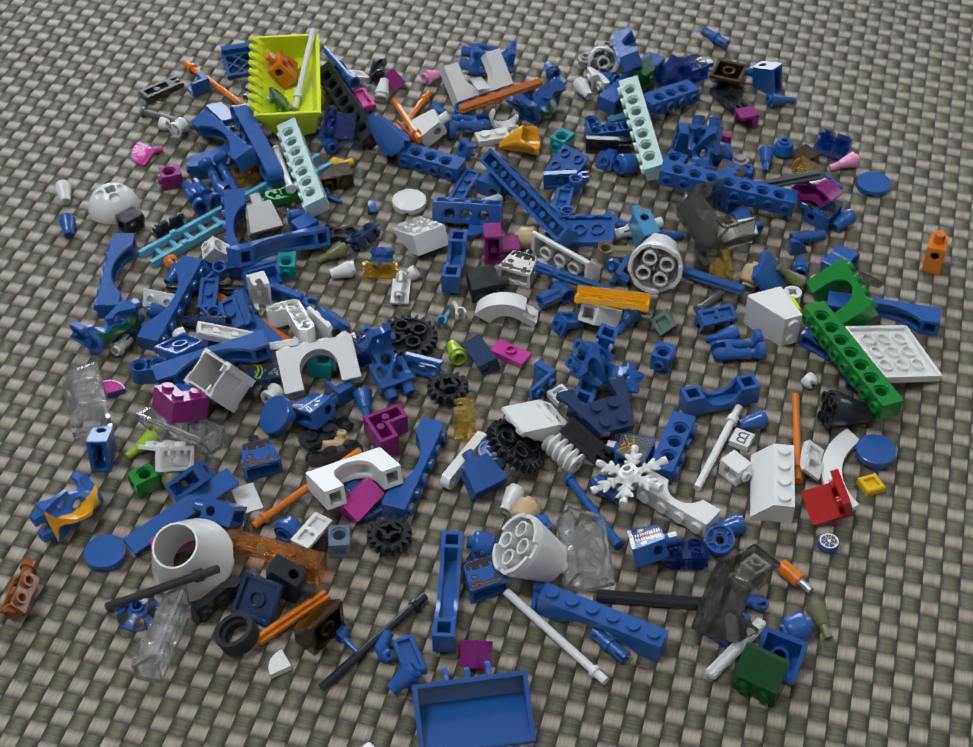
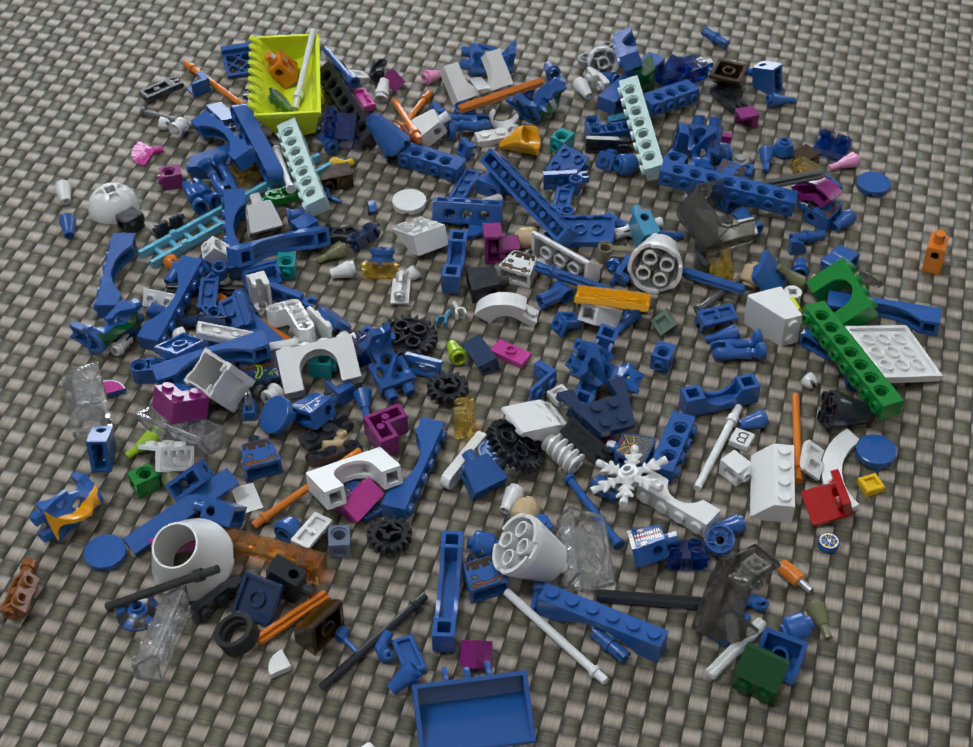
none -> blue piece [242,390,258,421]

